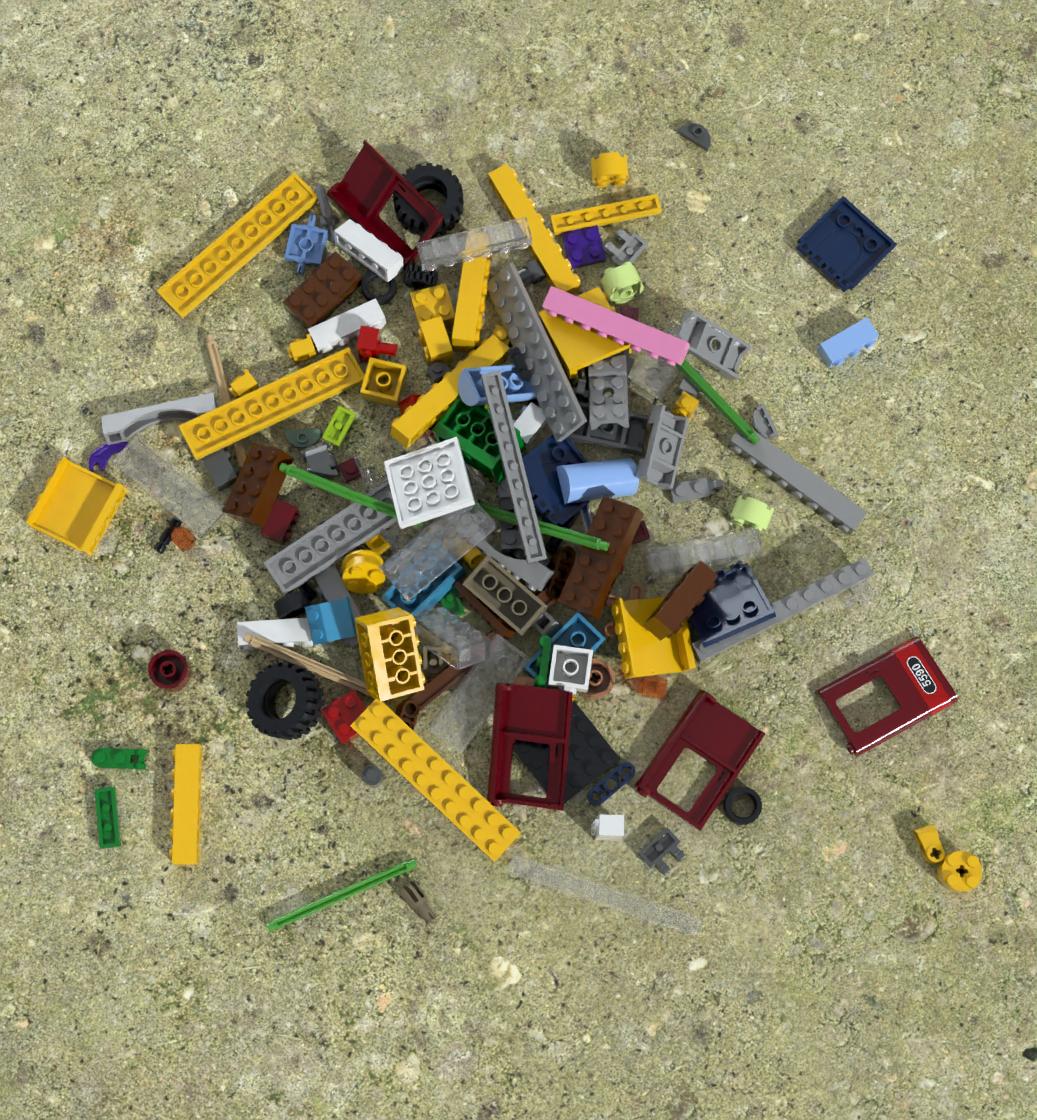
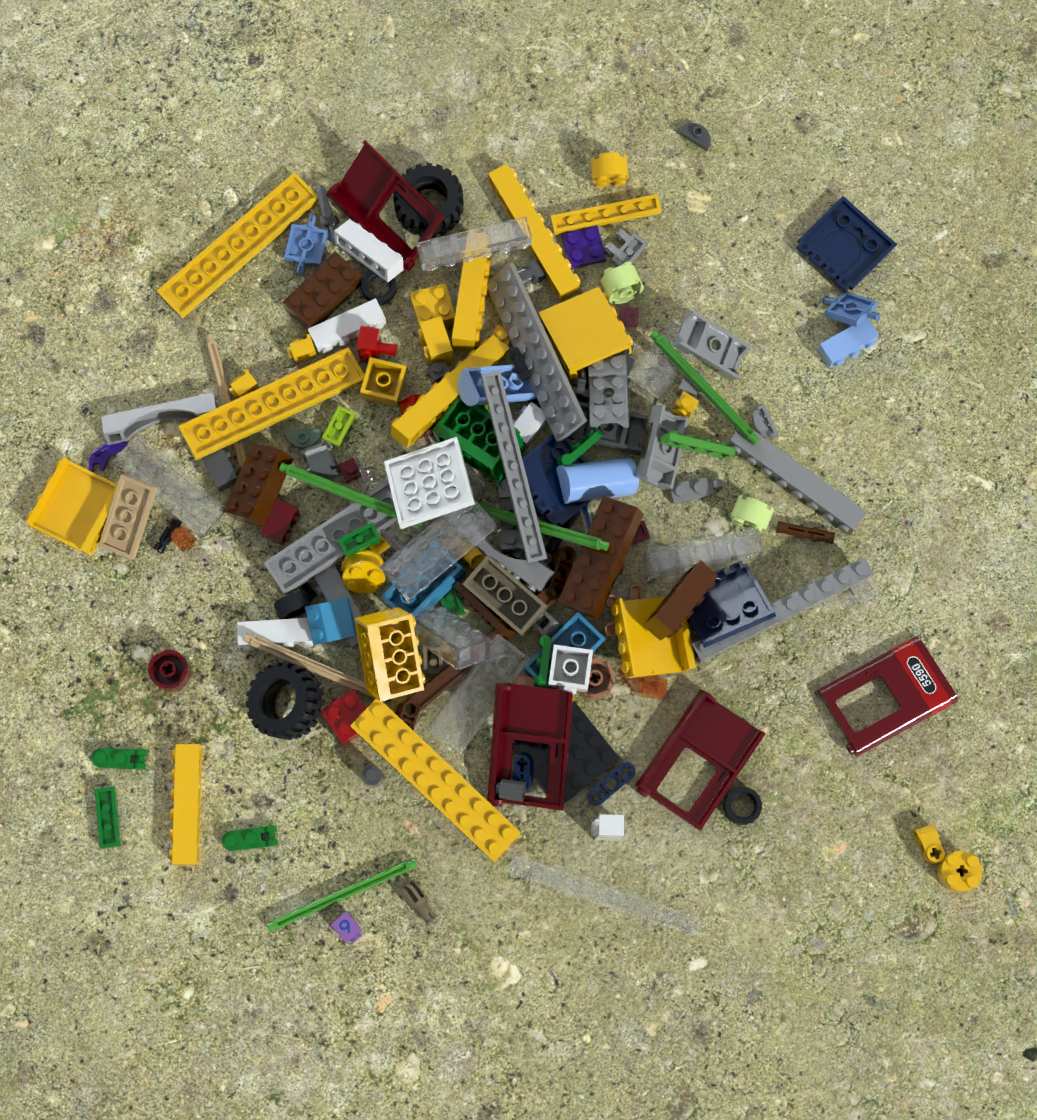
black tyre [403,264,439,290] -> none
bright pink brick [542,286,690,367] -> none
dark grey plate [638,827,686,876] -> none
none -> tan plate [98,474,158,560]
none -> green plate [222,825,278,851]
none -> medium lavender brick [331,911,363,944]
none -> green plate [338,522,382,558]
none -> dark grey brick [496,779,526,802]
none -> dark blue beam [513,753,534,790]
none -> green plate [556,428,603,466]
none -> bright green plate [660,431,735,459]
none -> reddish brown pin [776,521,835,544]
none -> medium blue plate [823,292,881,327]

